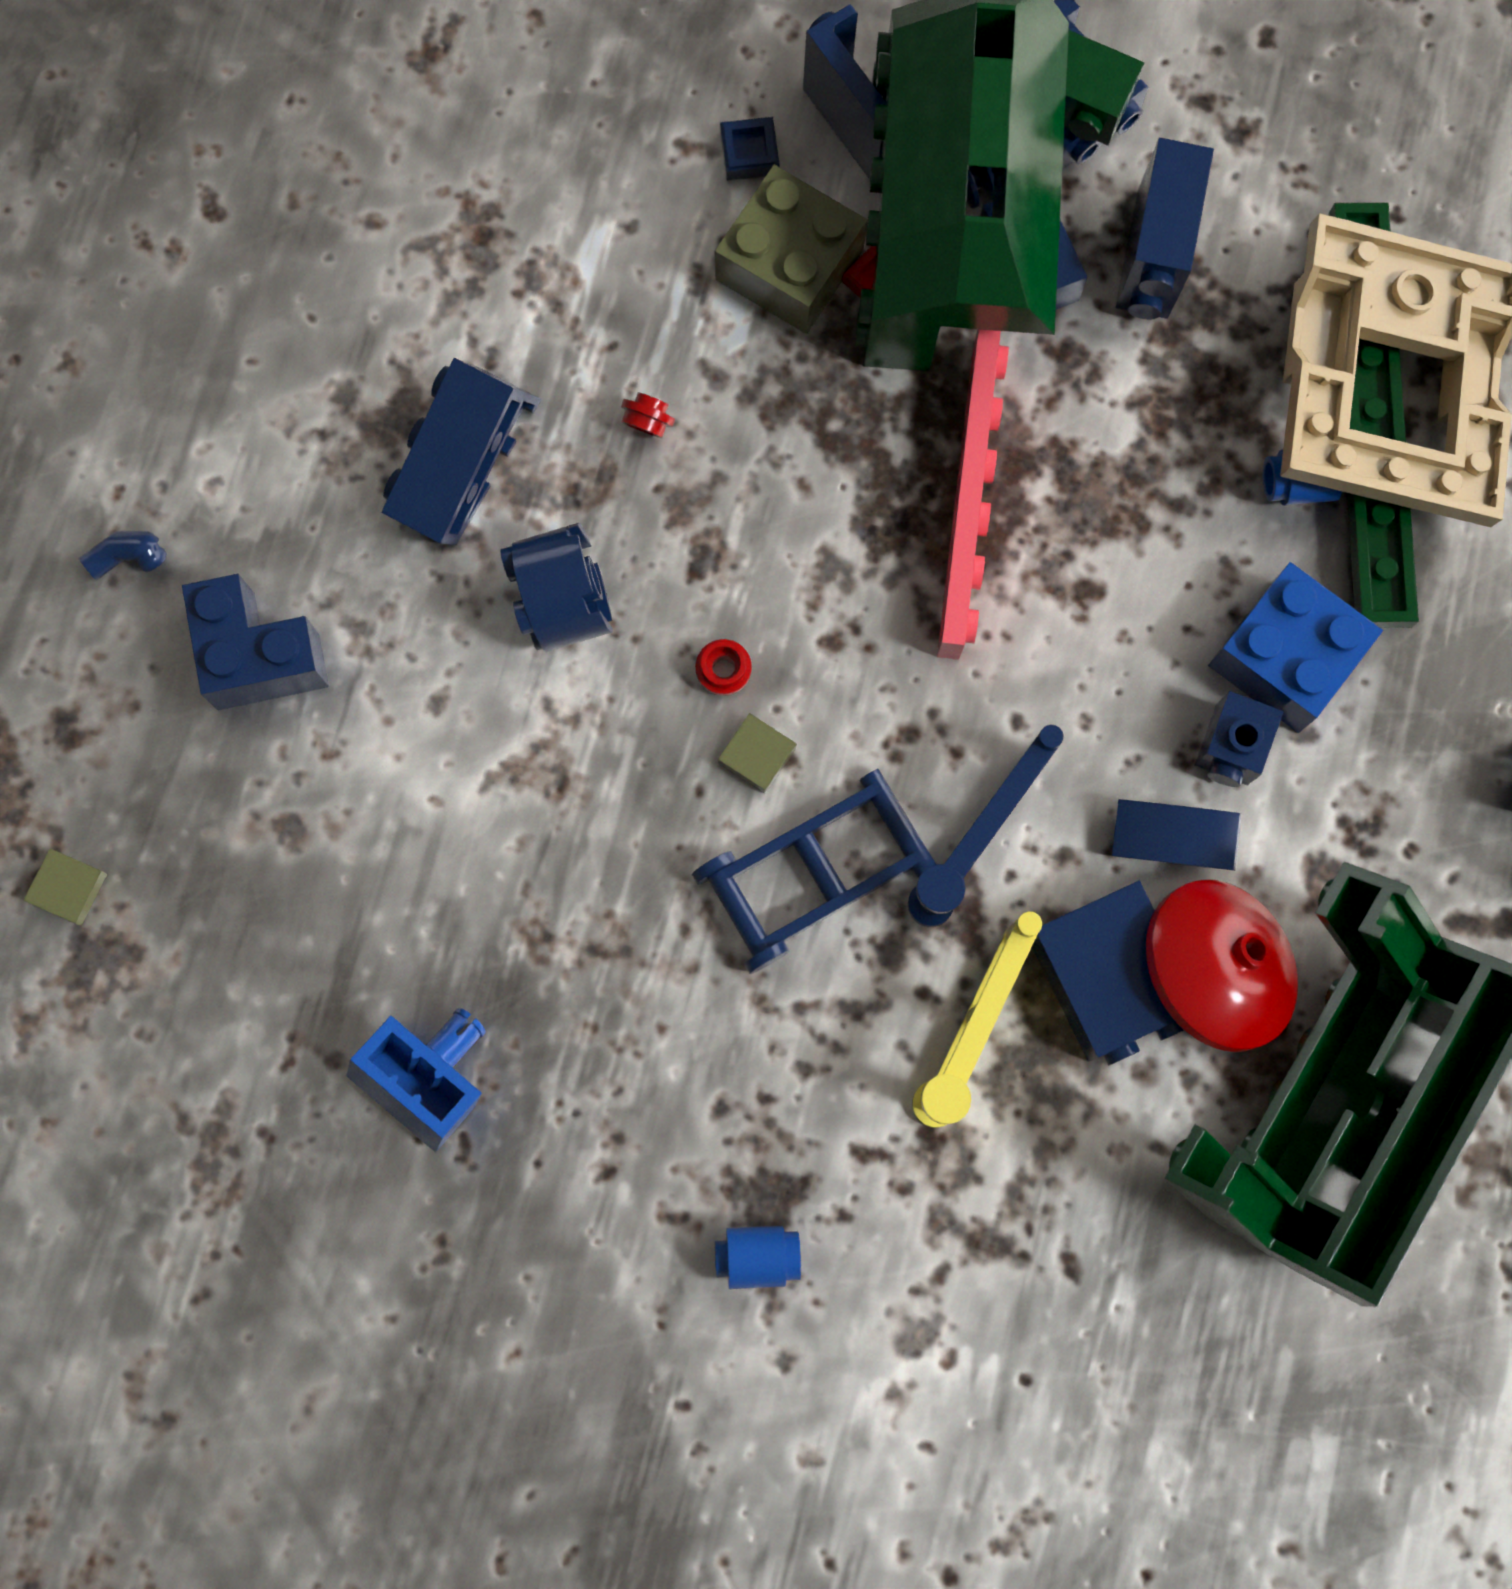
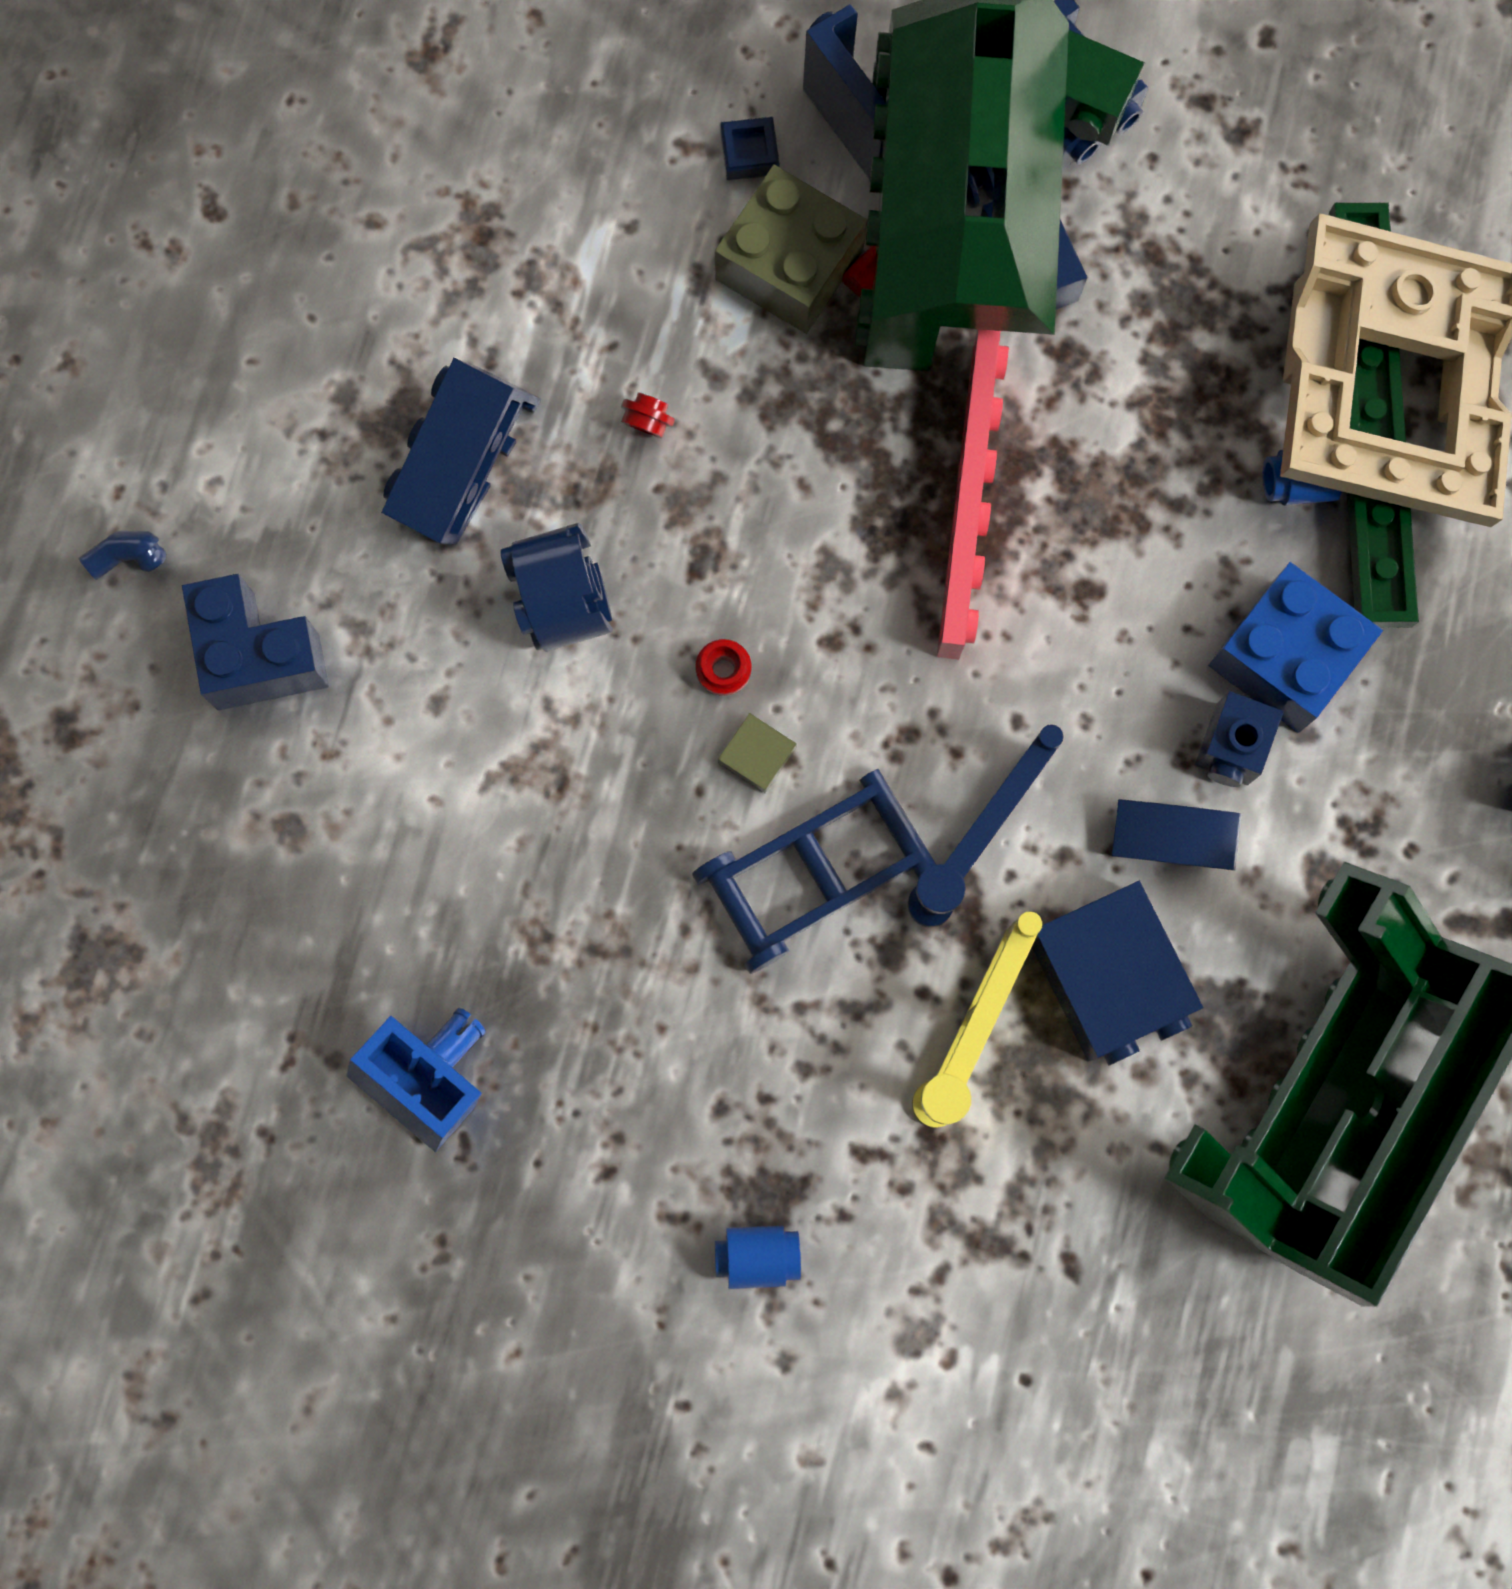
olive tile [23,848,107,926] -> none
dark blue brick [1115,137,1214,320] -> none
red dish [1146,880,1298,1052] -> none

